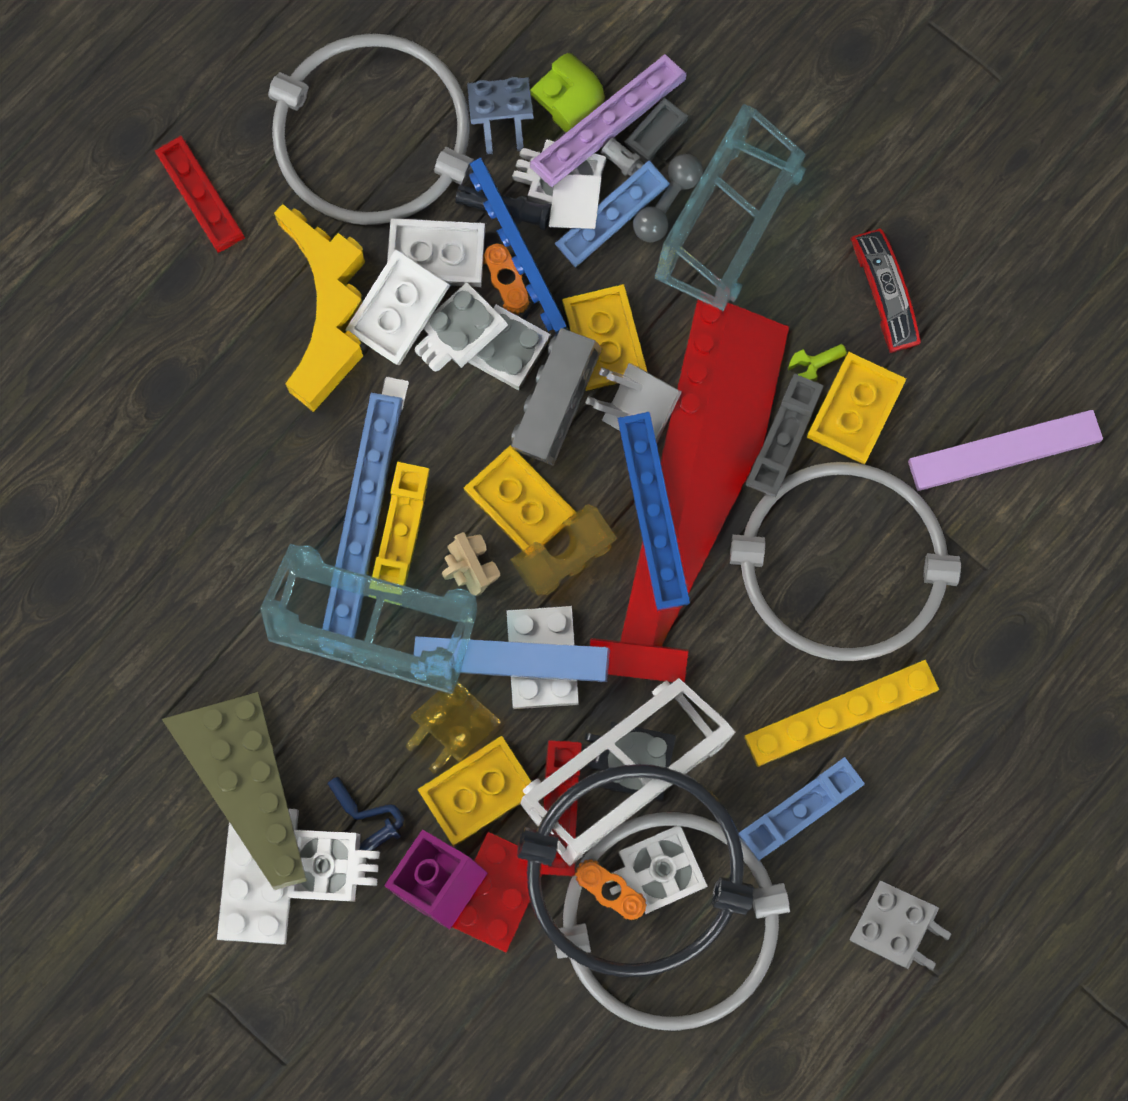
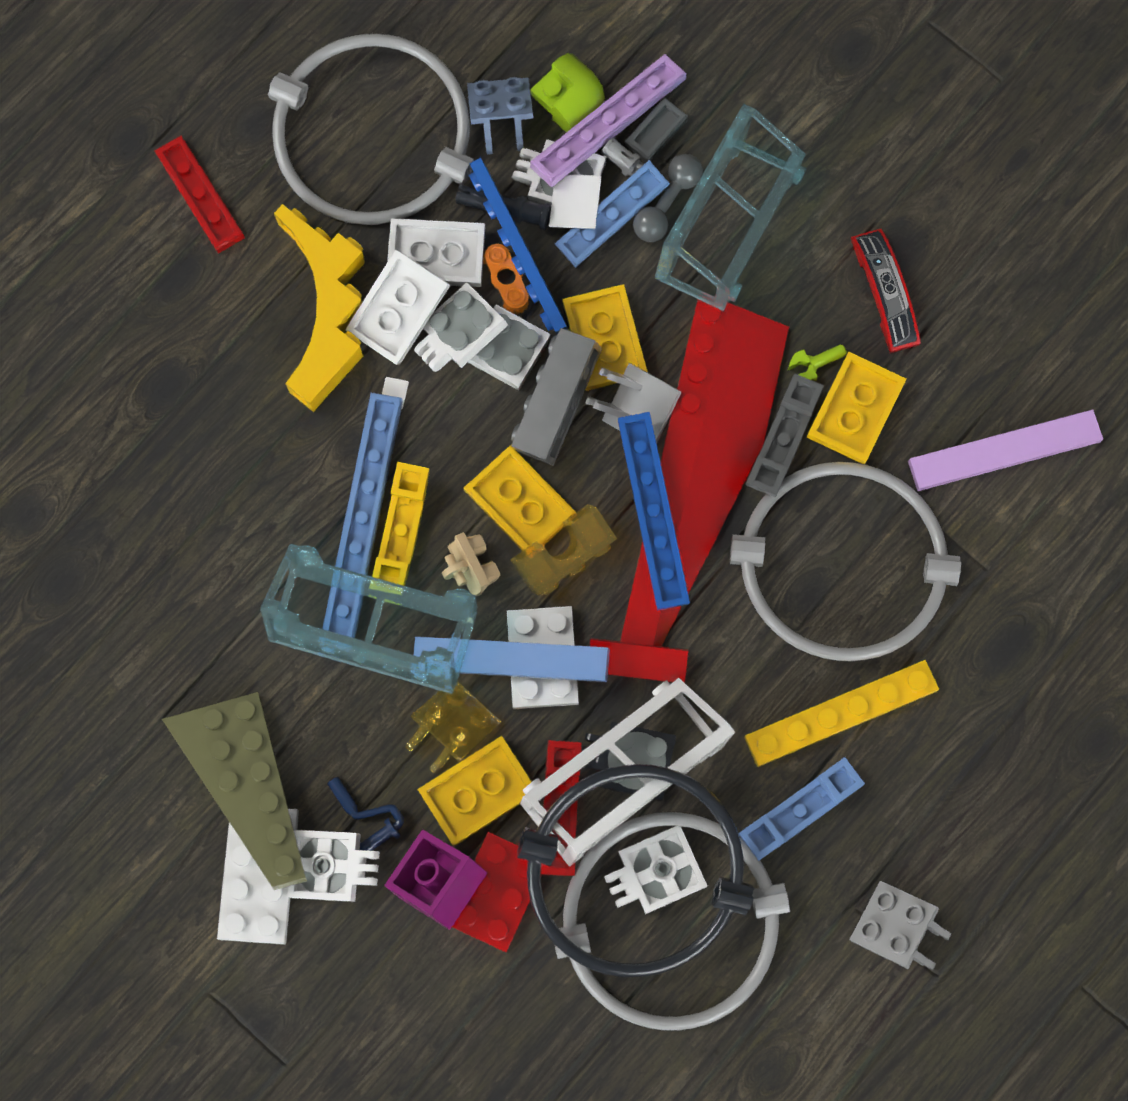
orange piece [575,859,647,920] -> none

